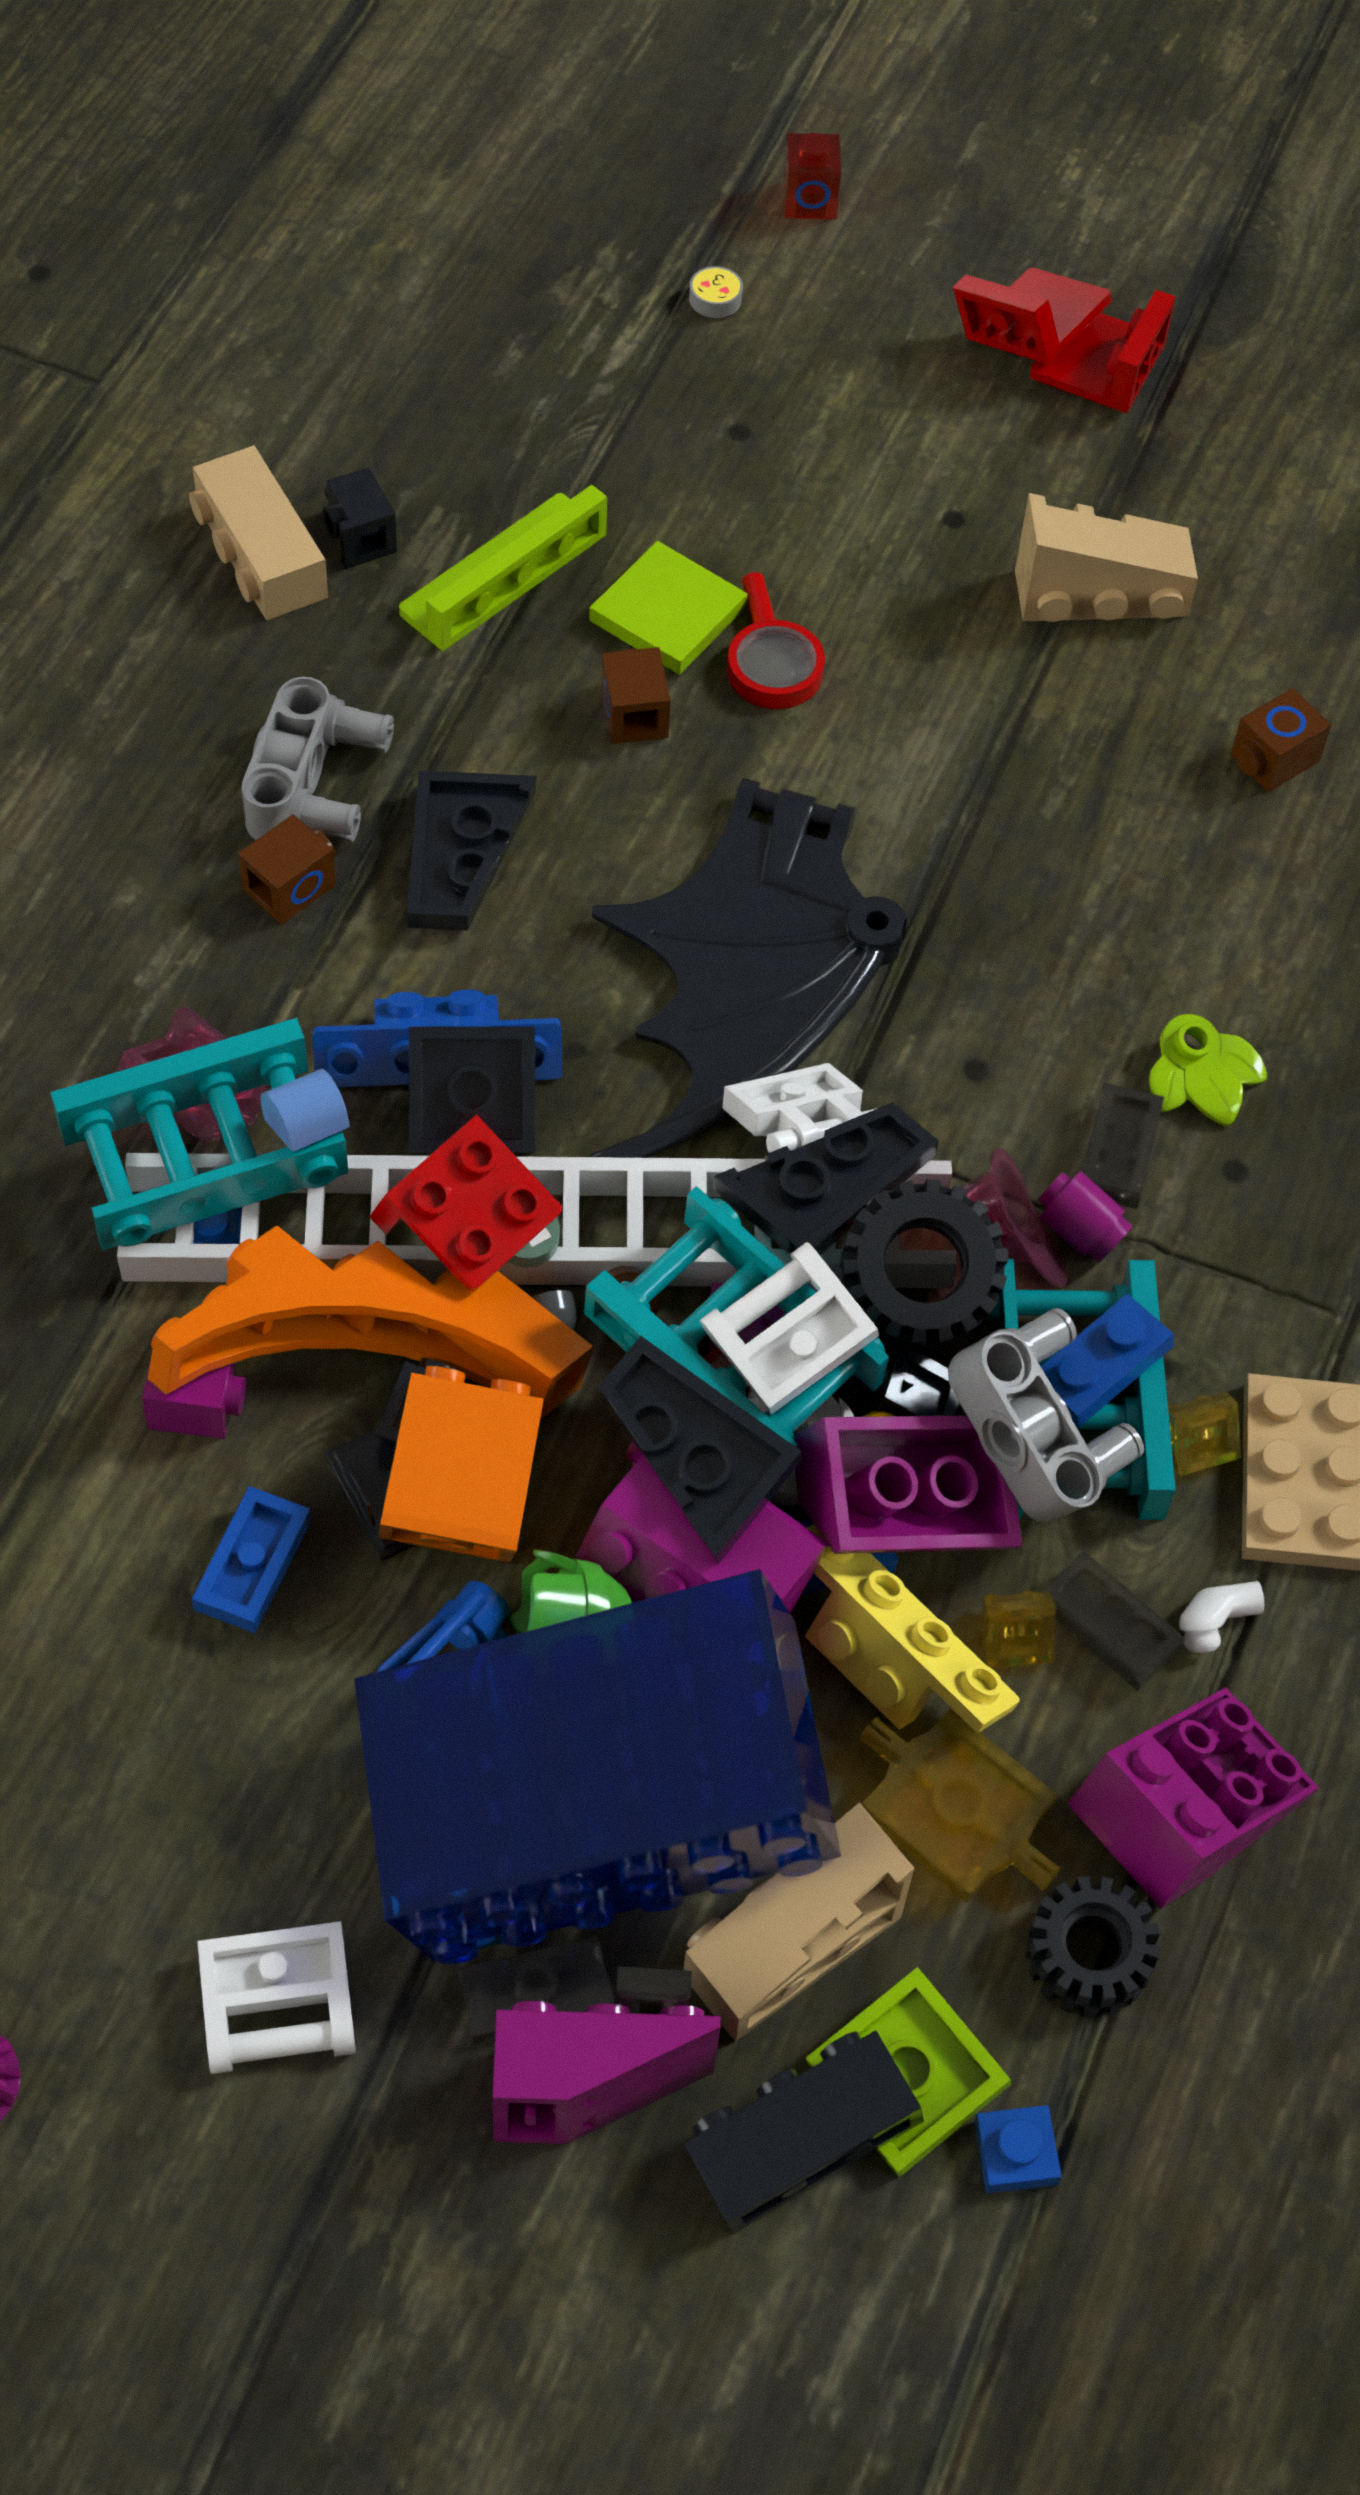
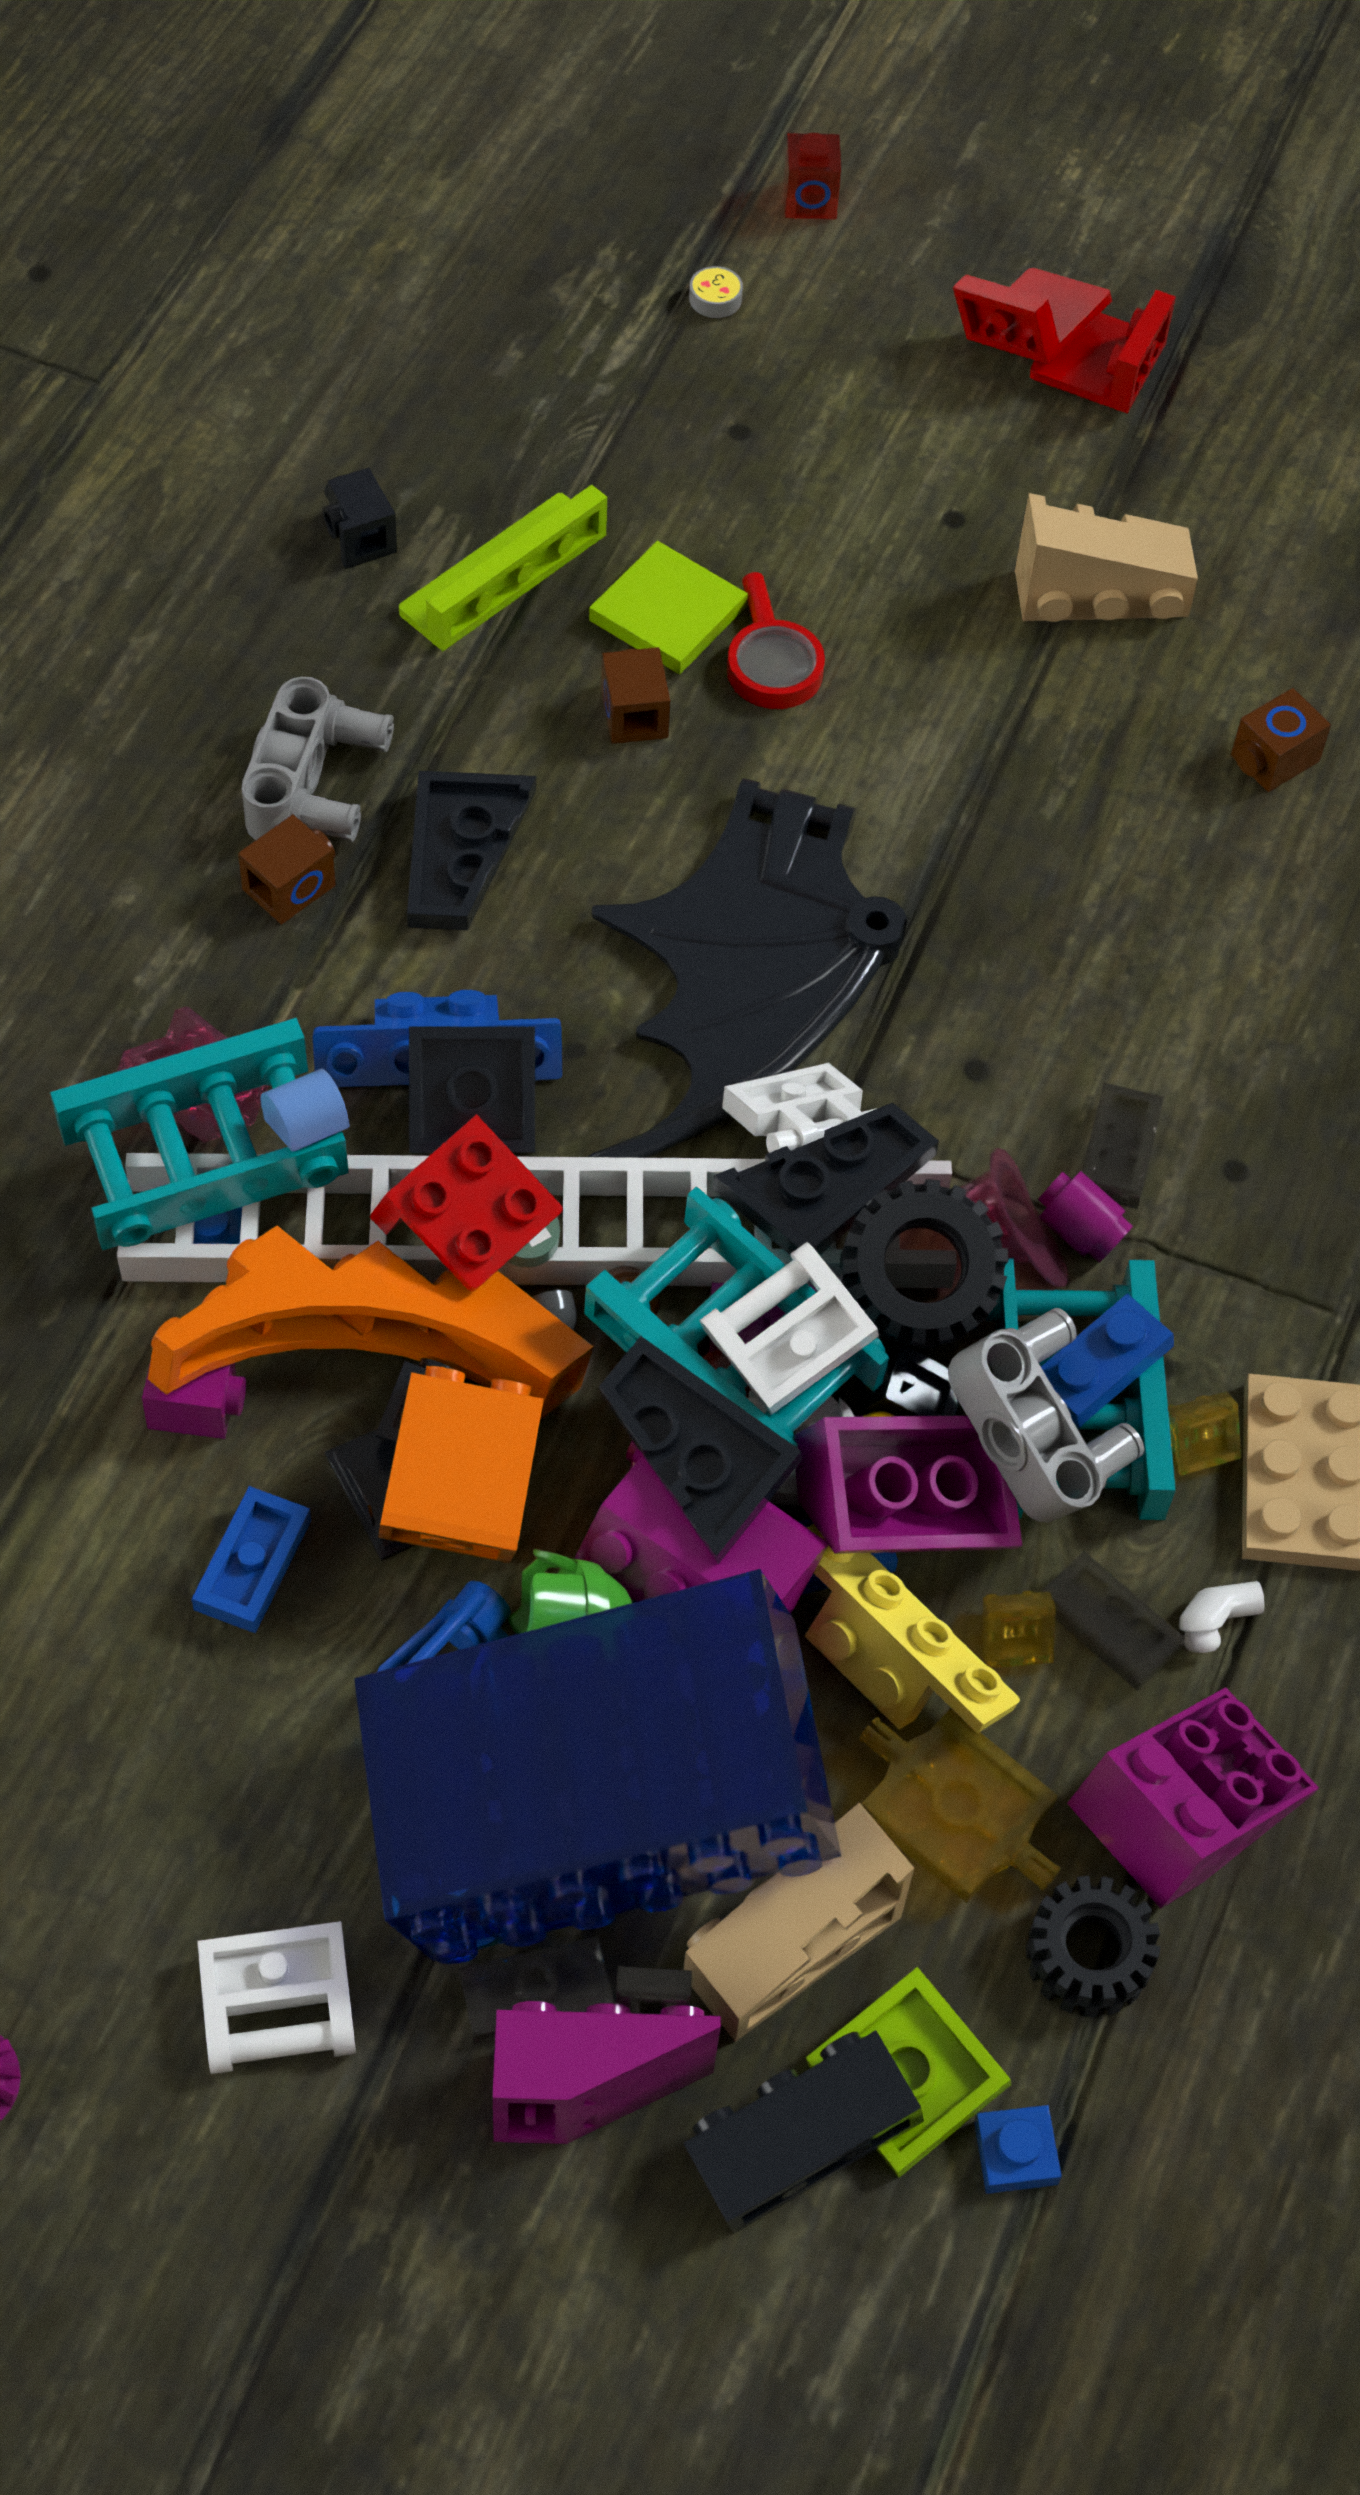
tan brick [189,445,328,621] -> none
lime plate [1149,1014,1267,1127] -> none

